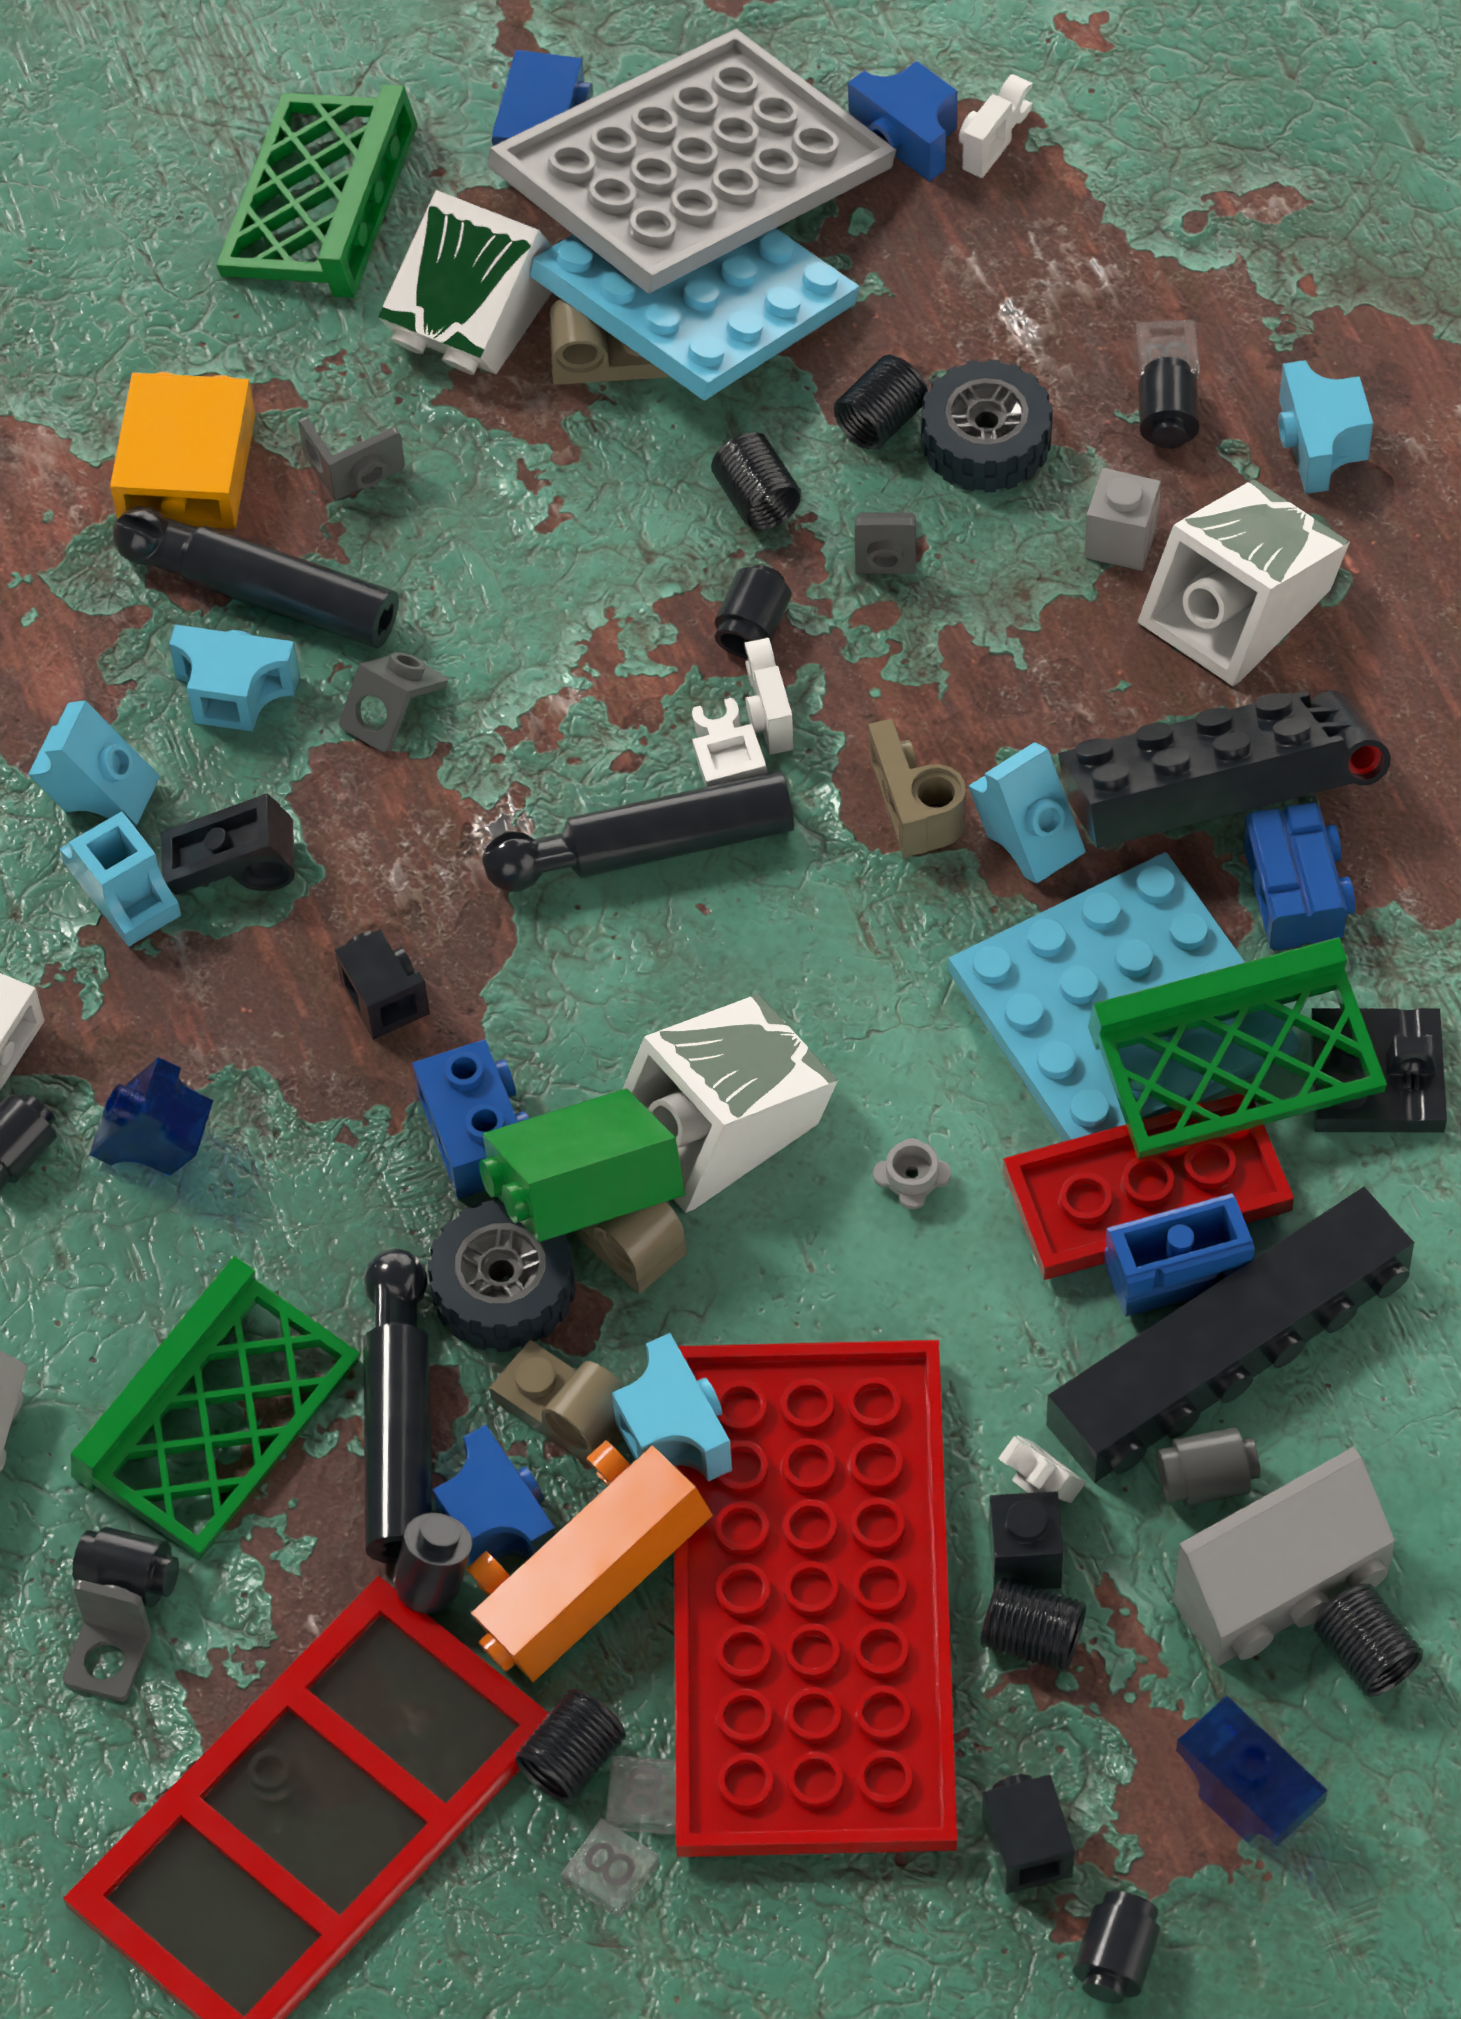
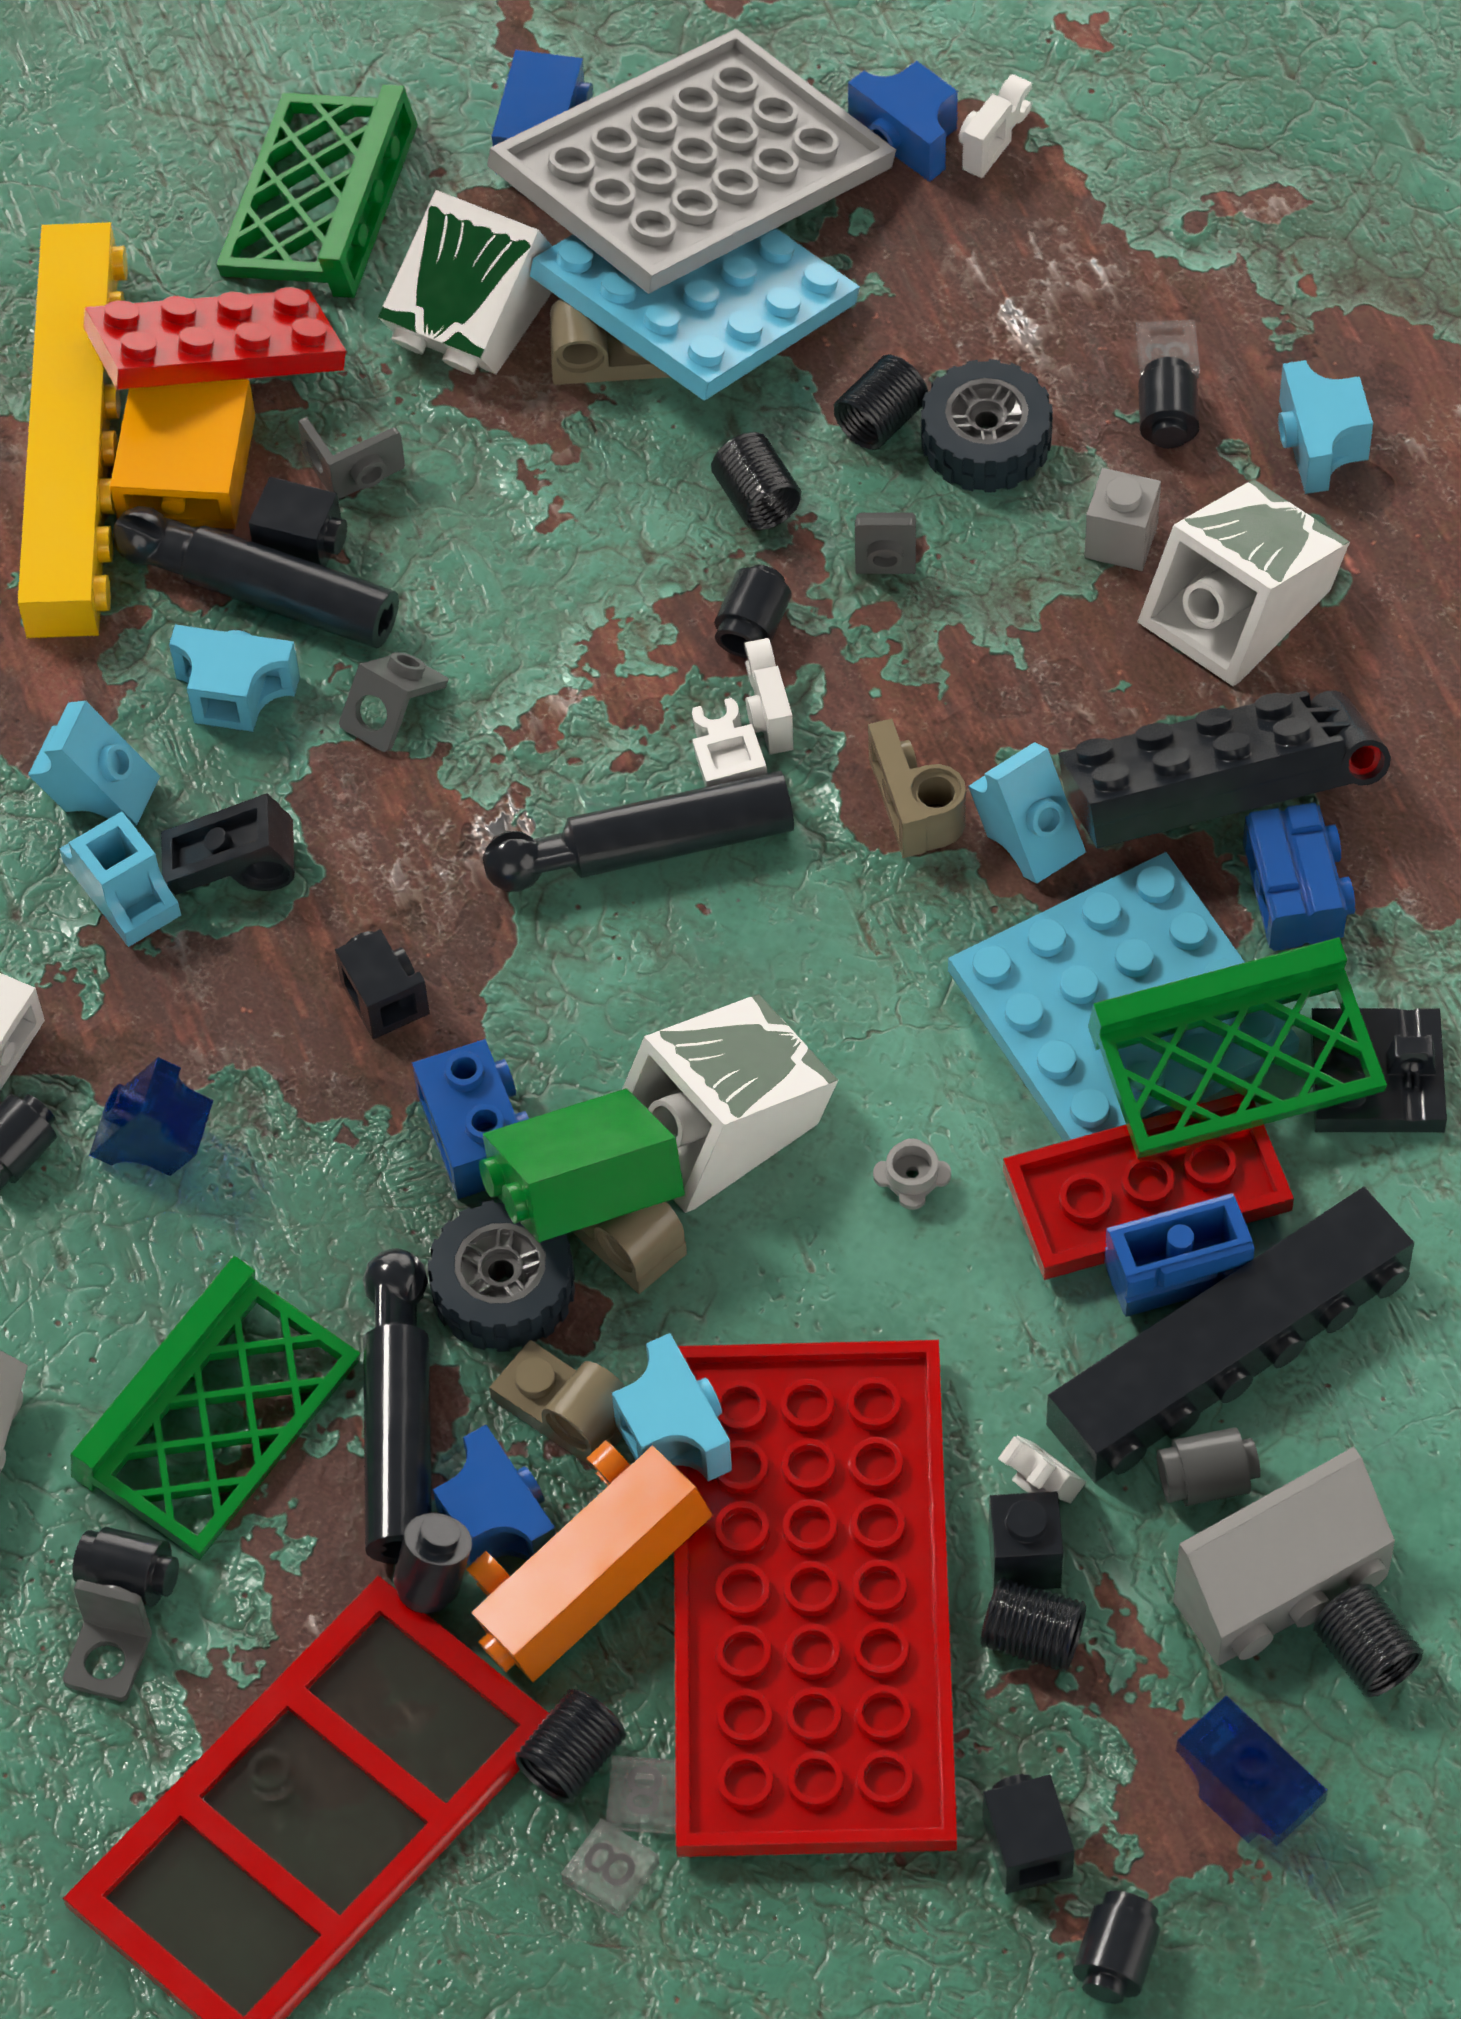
none -> yellow brick [18,222,128,638]
none -> plate [83,287,346,390]
none -> black brick [248,477,347,567]

